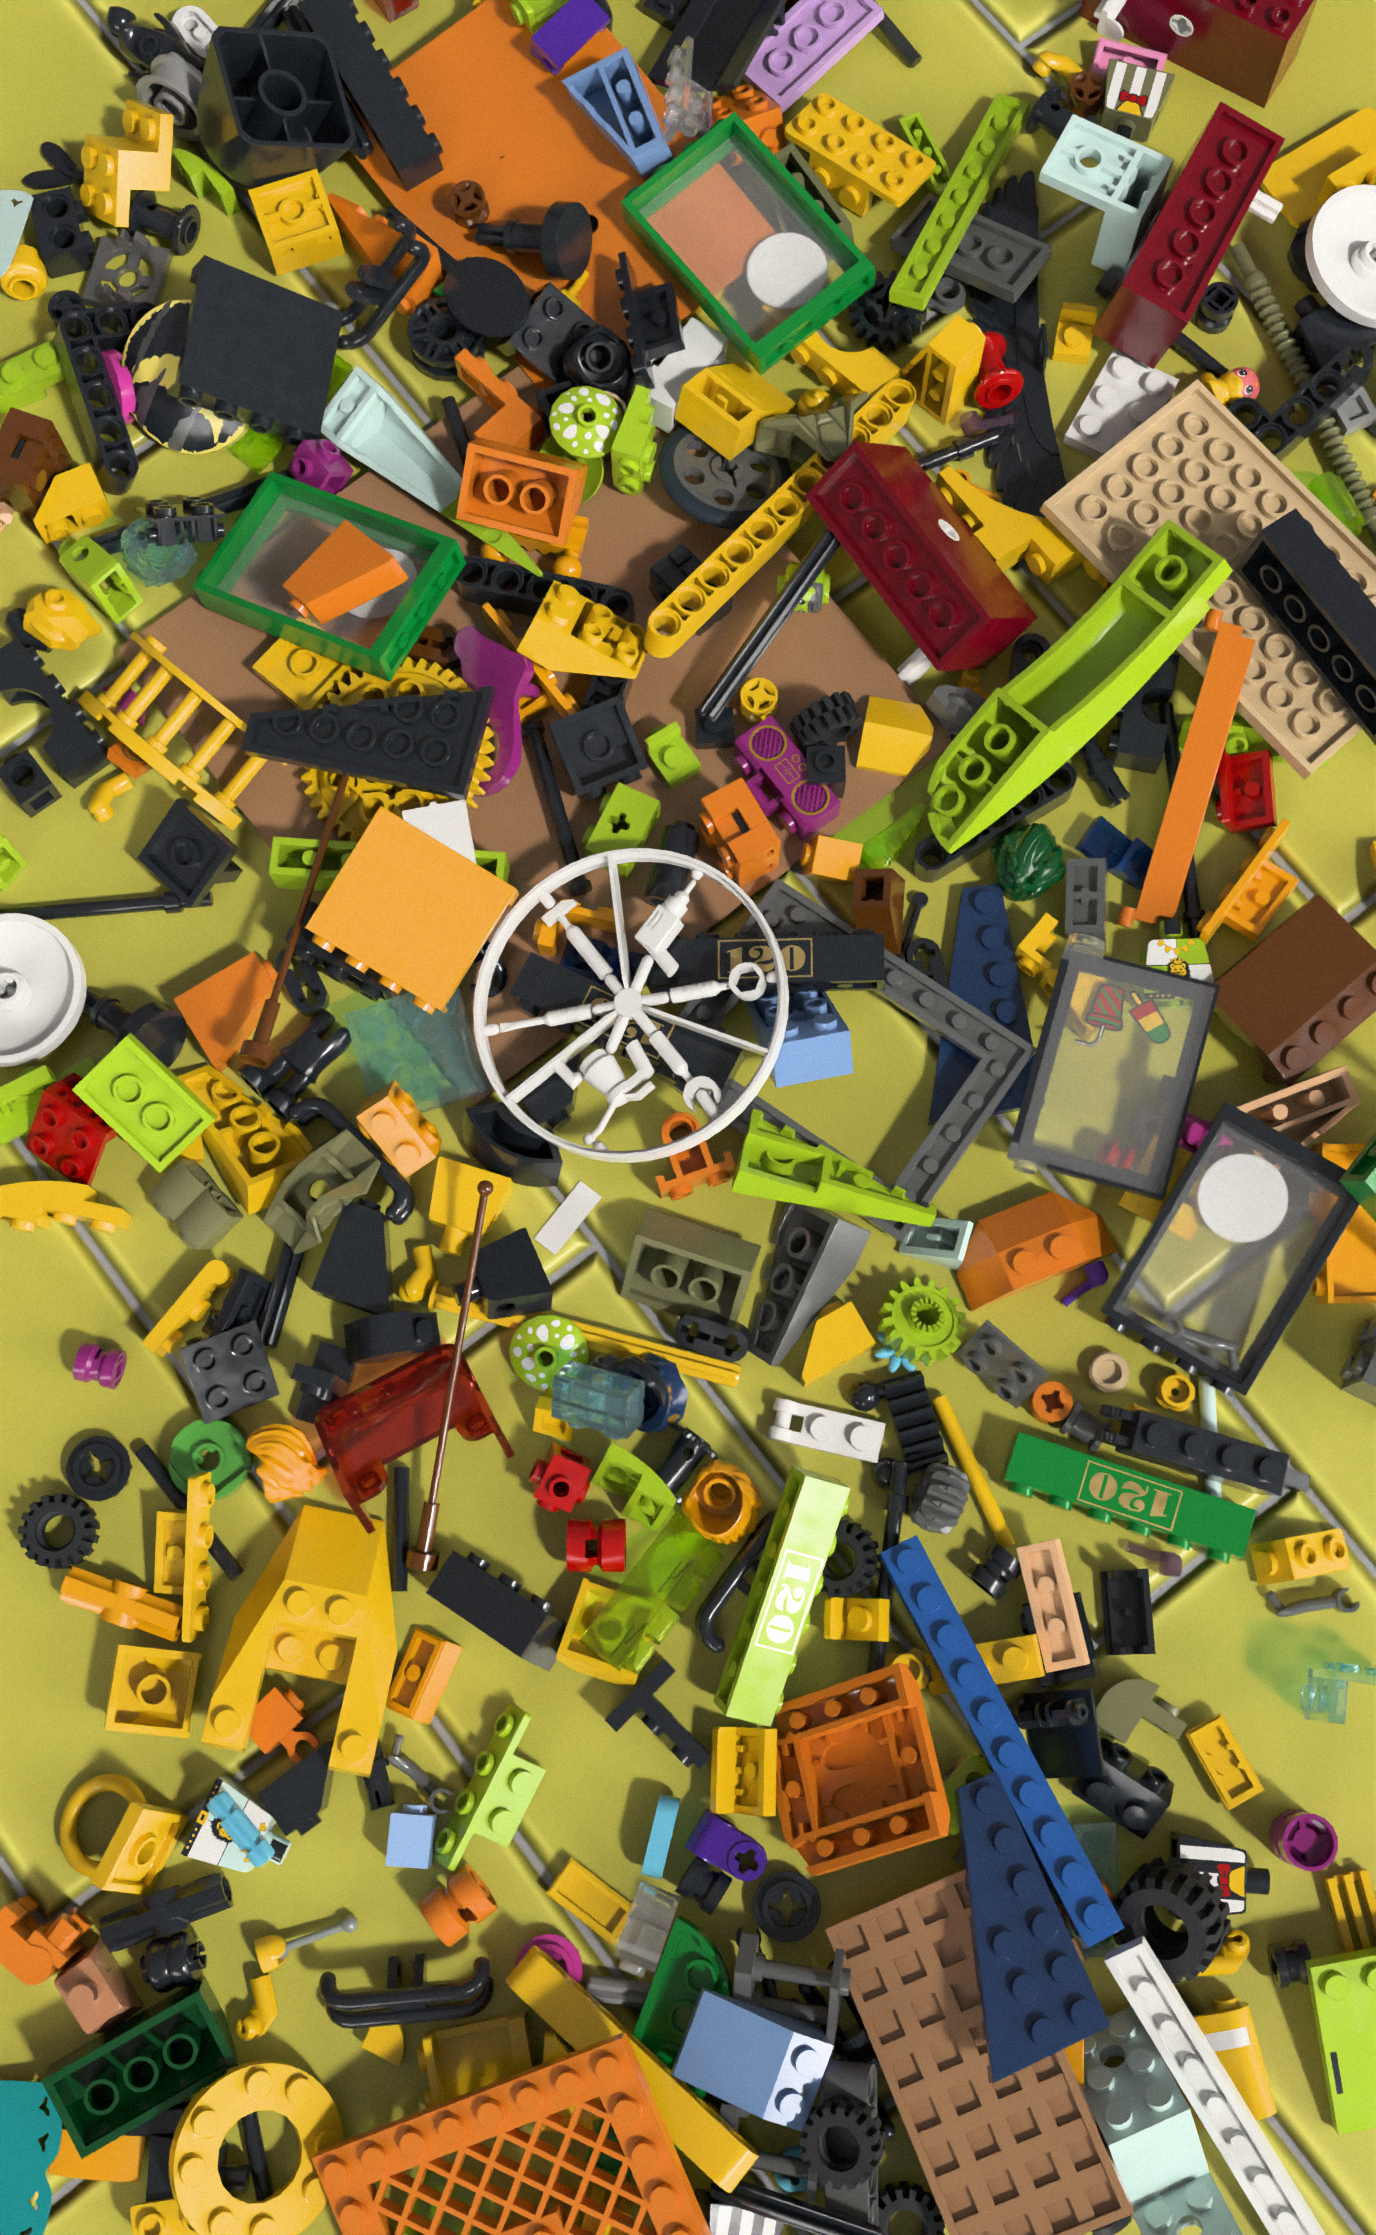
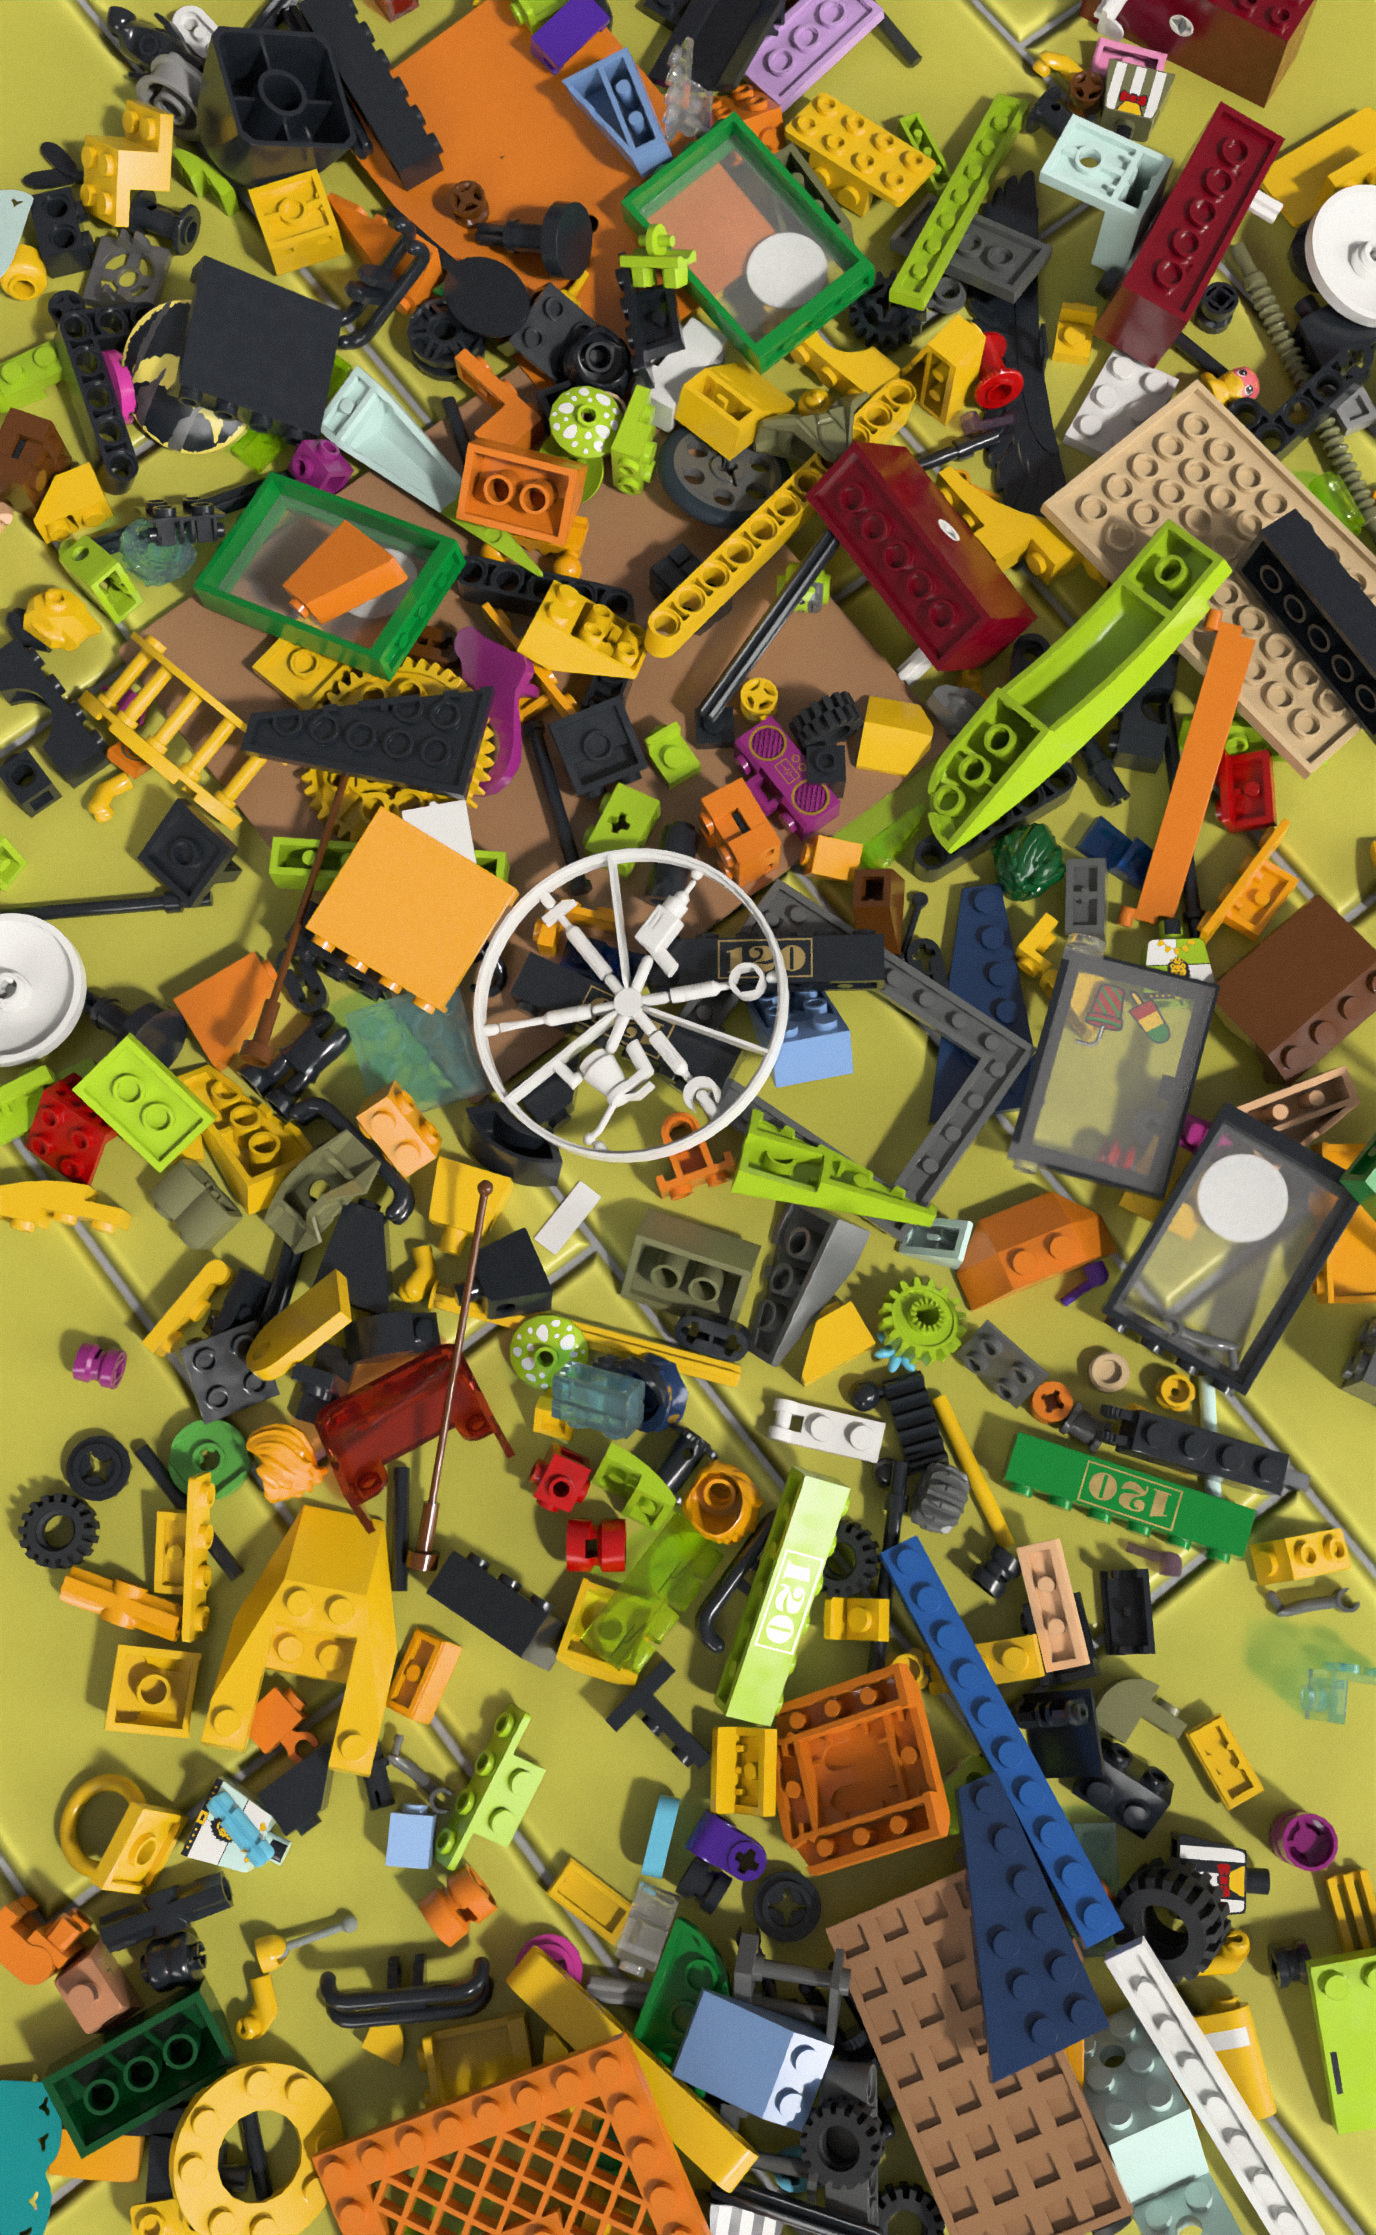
none -> yellow tile [246,1269,352,1381]
none -> lime hips [619,224,696,289]

